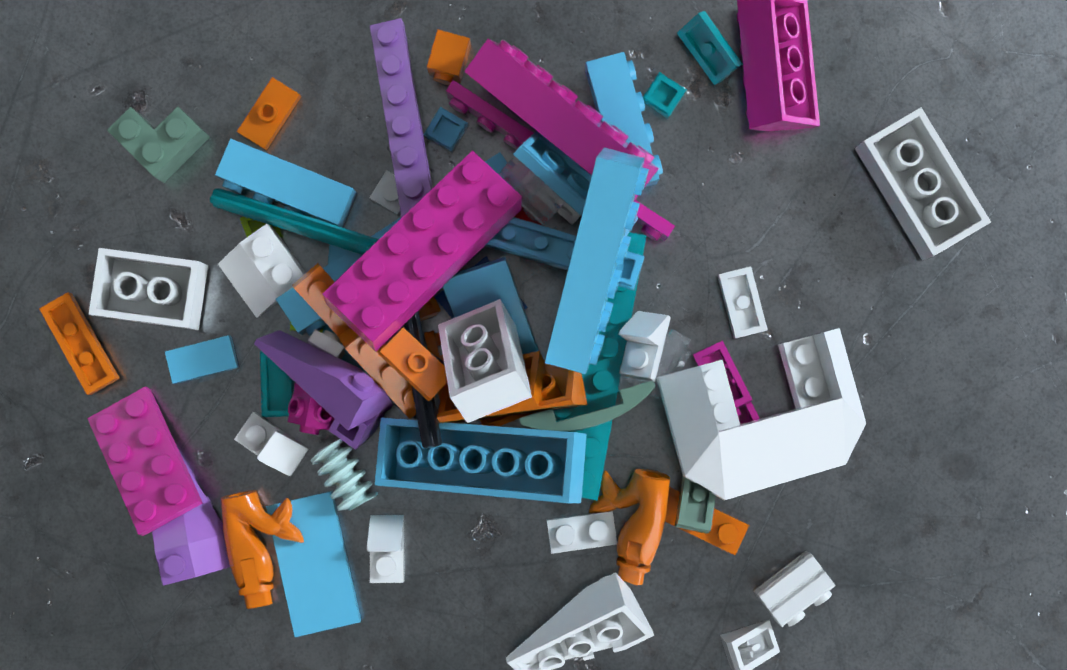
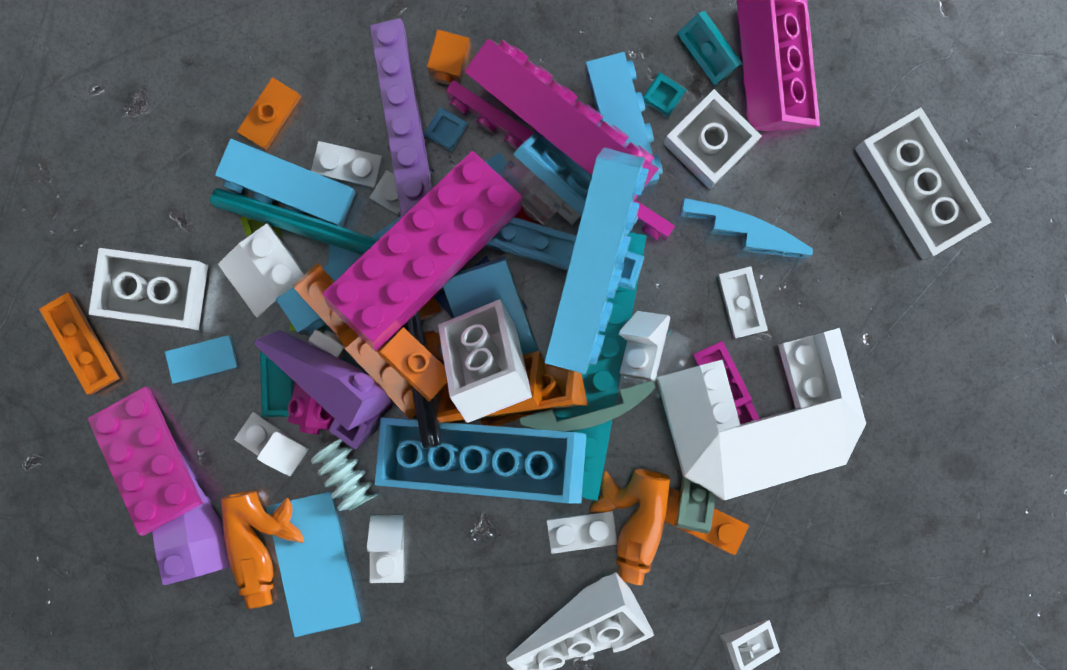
sand green brick [107,106,210,183] -> none
white brick [753,551,835,627] -> none
none -> white plate [311,141,384,189]
none -> white brick [663,89,762,189]
none -> medium azure slope [679,198,813,259]

